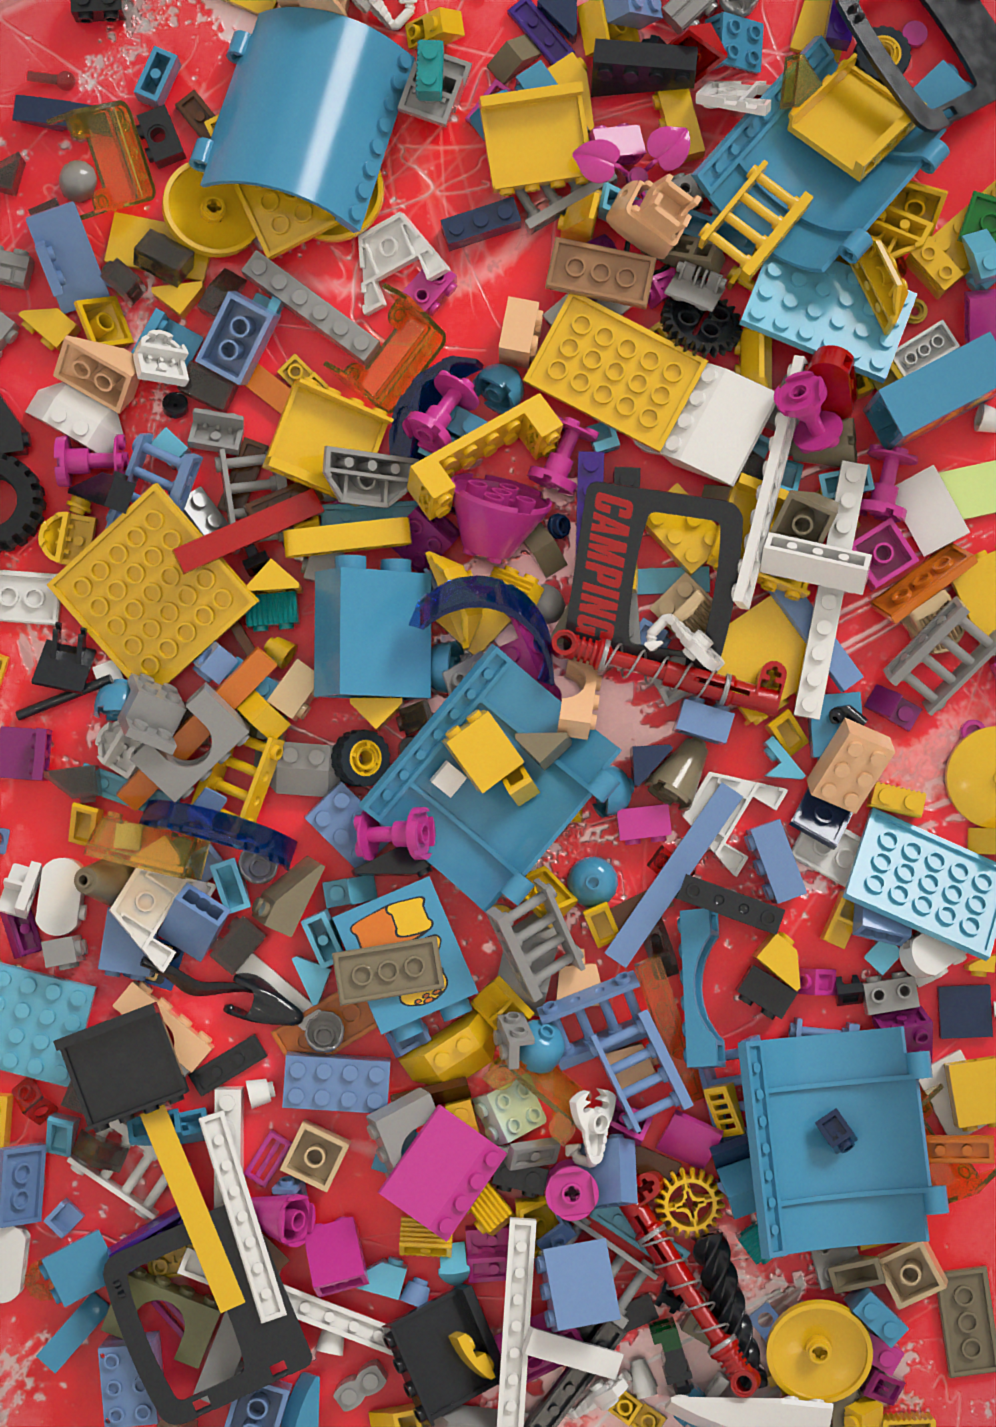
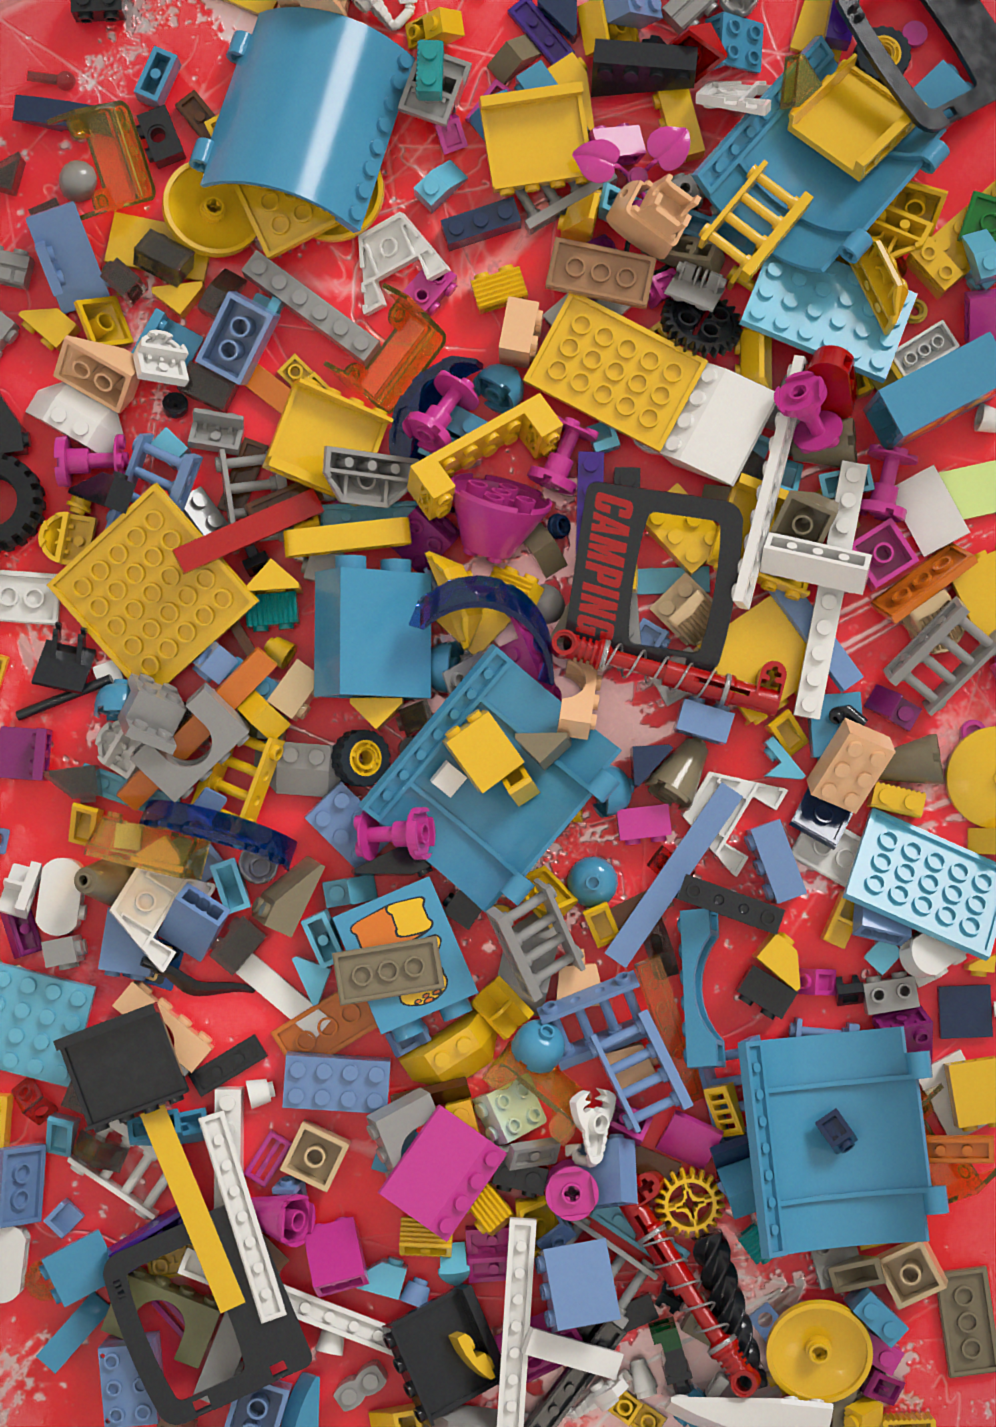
black animal [223,973,304,1026] -> none
light grey hair [305,1011,345,1053] -> none
light grey bracket [493,1012,535,1070] -> none
white animal [644,613,725,672] -> none
none -> medium azure slope [413,160,468,213]
none -> dark pink bracket [432,114,468,155]
none -> black slope [442,890,482,930]
none -> yellow brick [470,264,528,314]
none -> dark tan cone [879,734,944,785]

